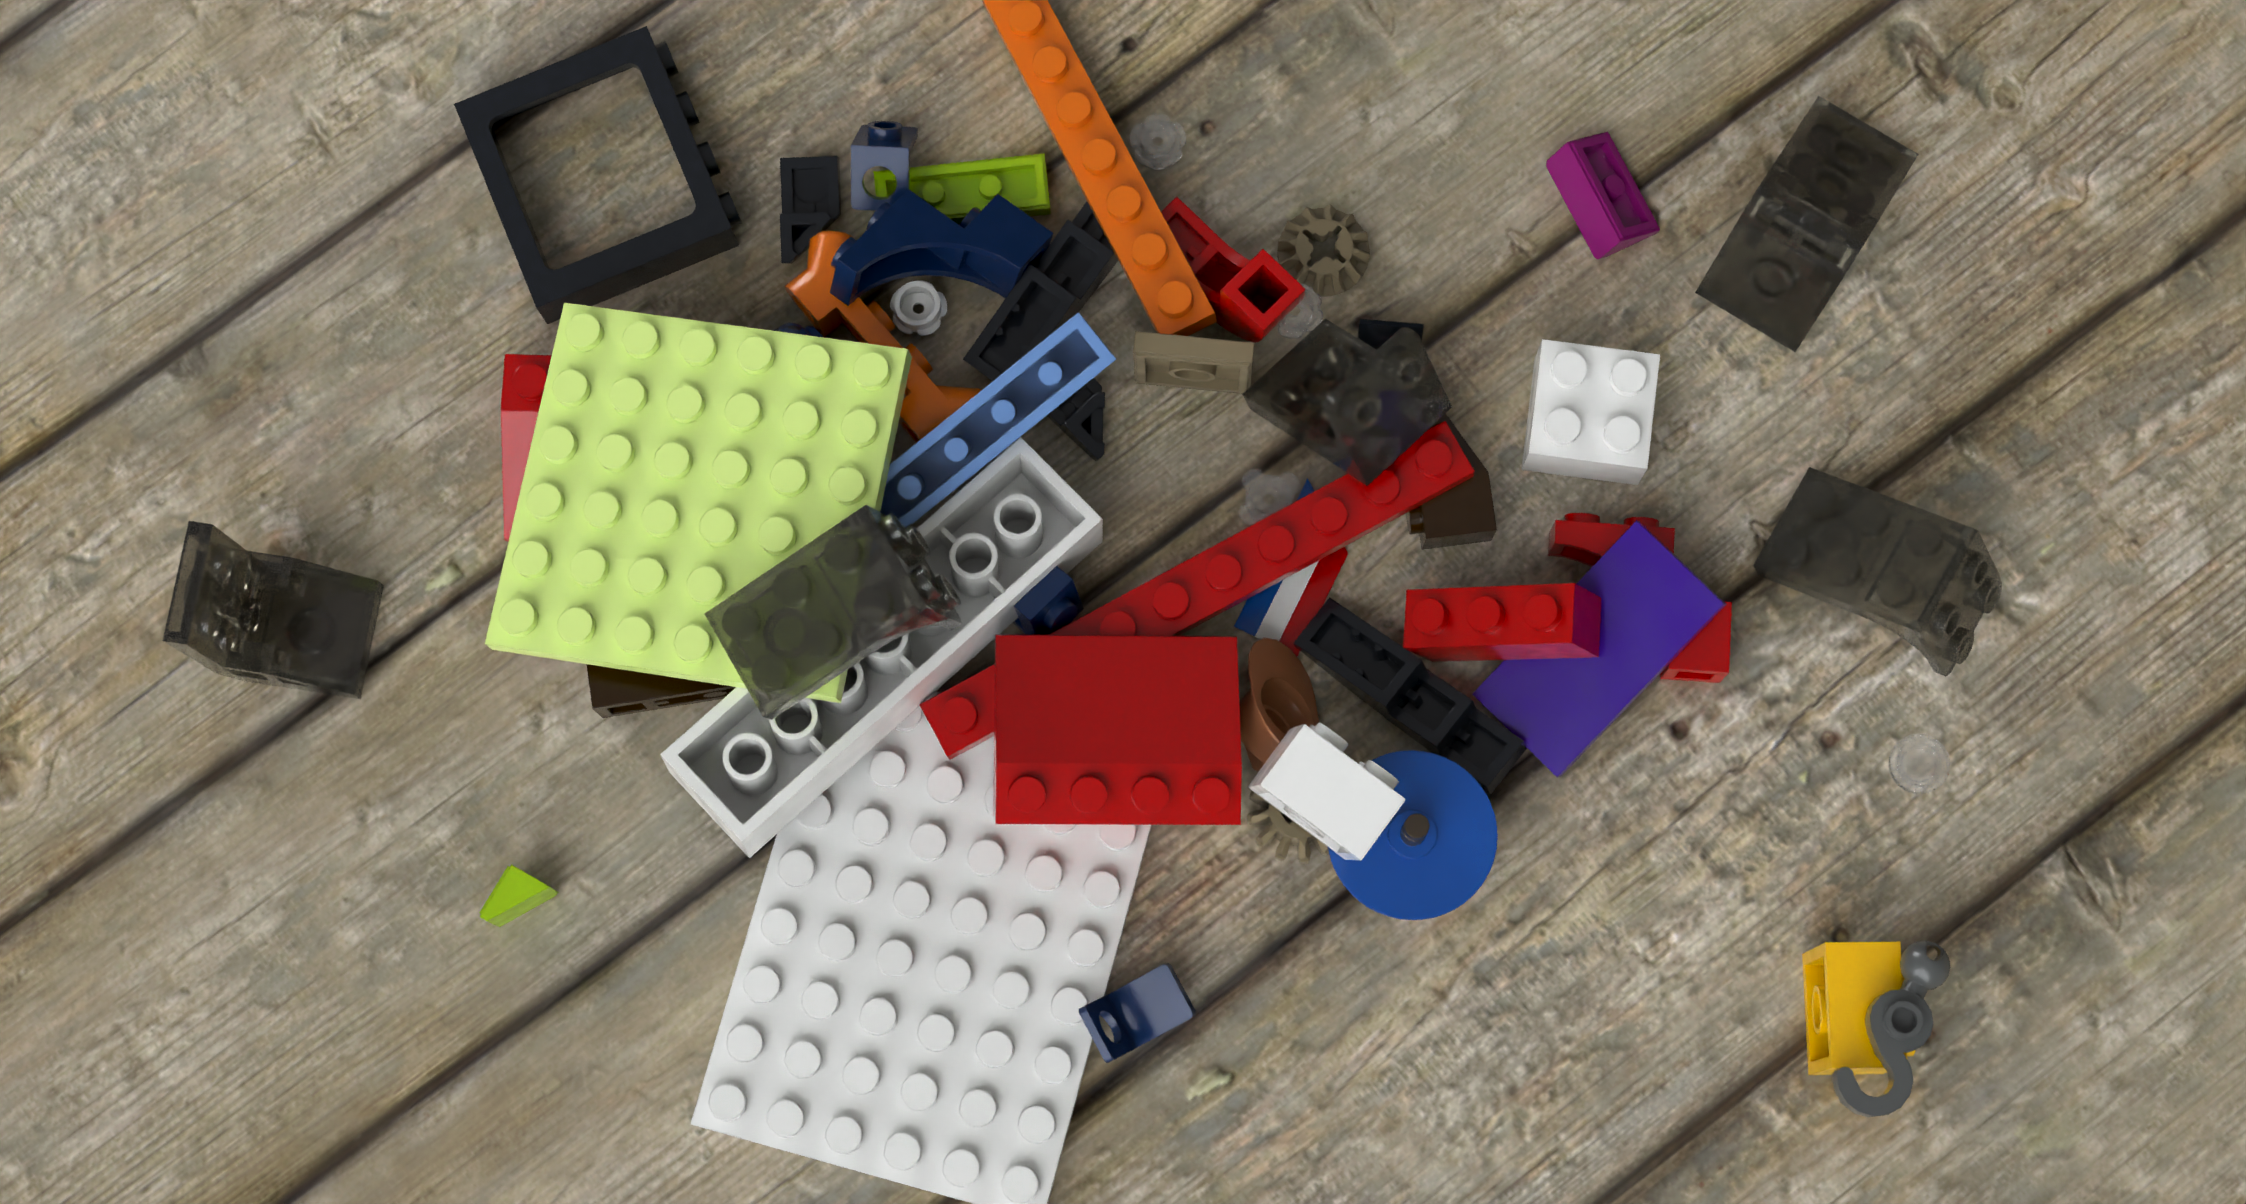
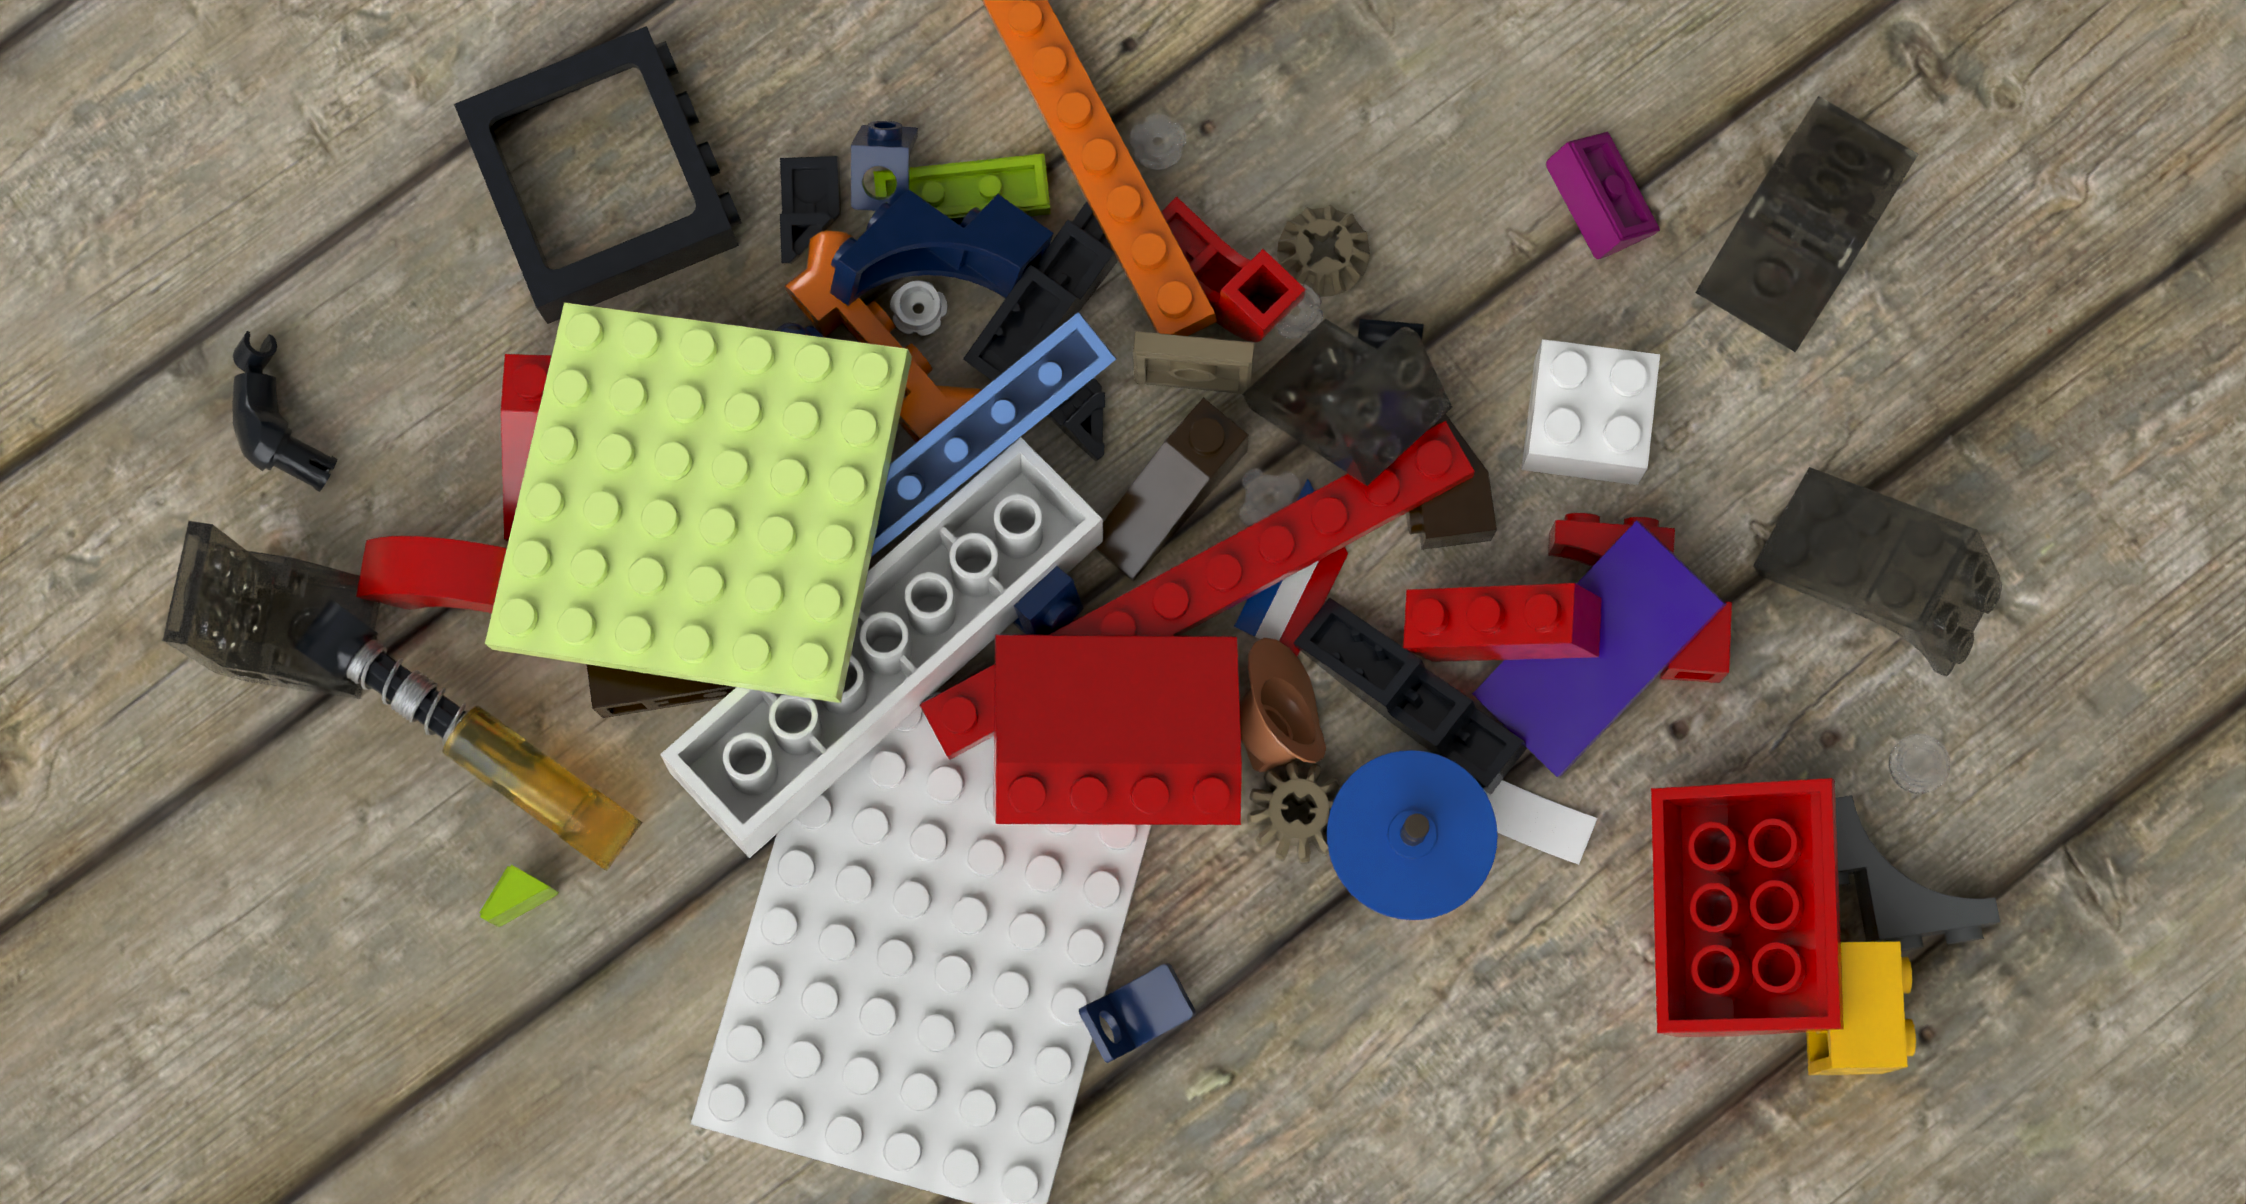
clear smoke bracket [704,505,962,720] -> none
white brick [1248,722,1406,860] -> none
dark grey piece [1832,940,1950,1117] -> none
none -> black arm [232,331,338,492]
none -> piece [294,599,643,871]
none -> red arch [356,536,507,613]
none -> dark brown slope [1095,397,1249,581]
none -> white sticker [1484,780,1598,865]
none -> red slope [1651,778,1844,1038]
none -> dark grey arch [1836,795,2000,952]

